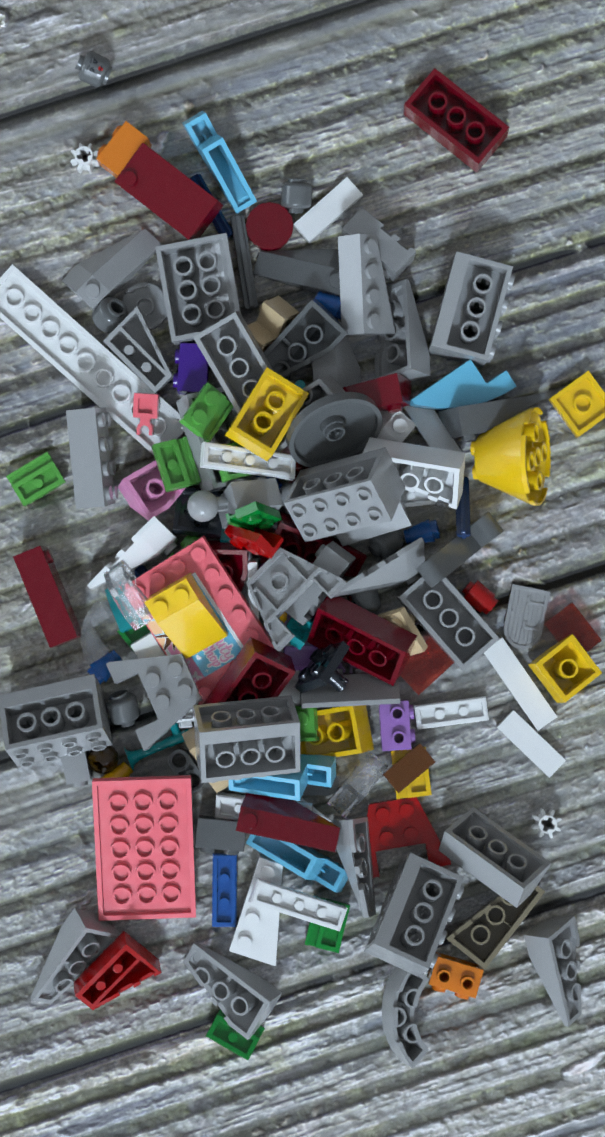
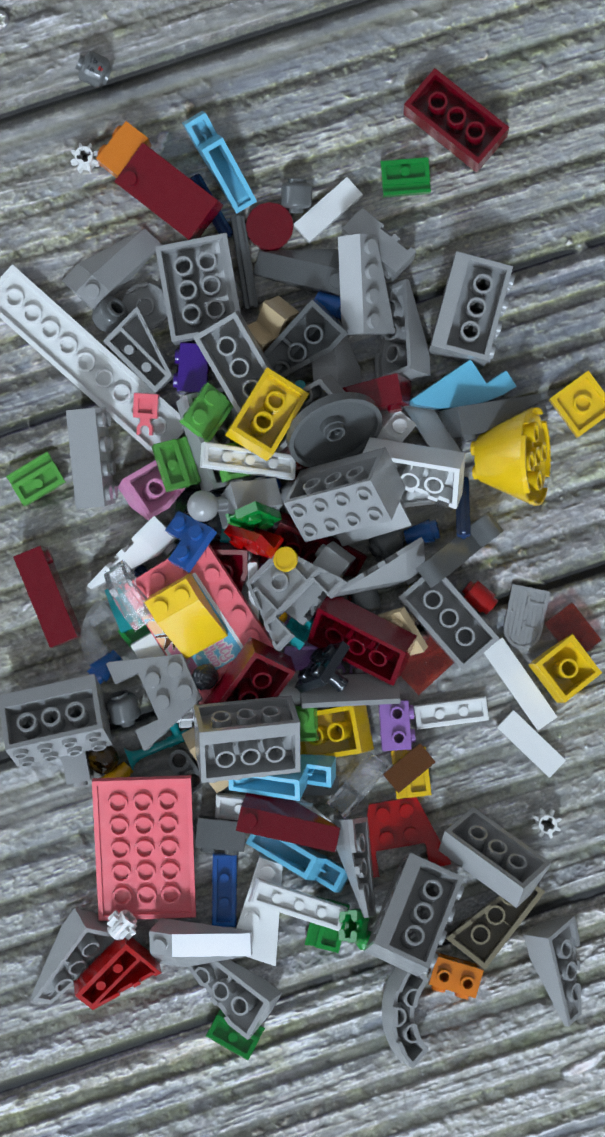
none -> white gear [107,910,137,940]
none -> light grey wedge [149,918,253,967]
none -> blue plate [165,511,217,573]
none -> black piece [192,663,219,690]
none -> yellow piece [273,547,298,572]
none -> green animal [339,908,372,950]
none -> green plate [380,157,431,198]

